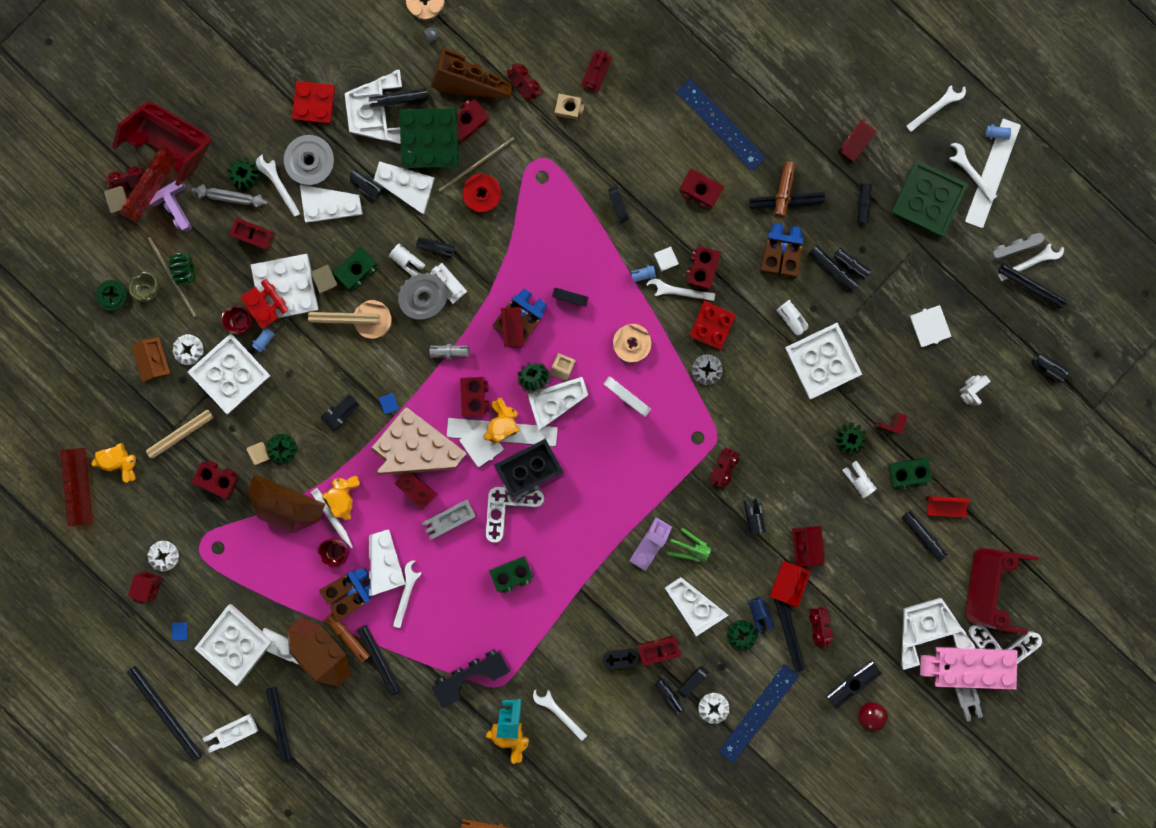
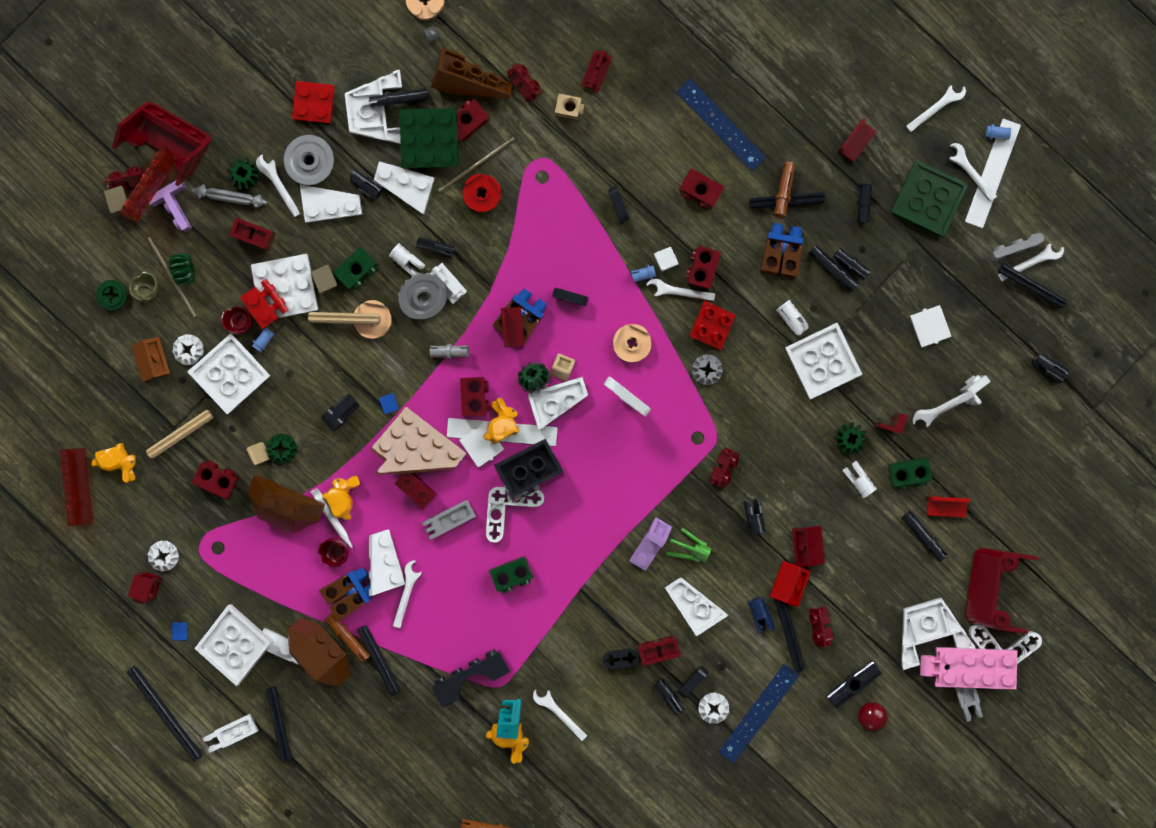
dark green gear [727,620,758,651] -> none
none -> white piece [913,390,975,427]

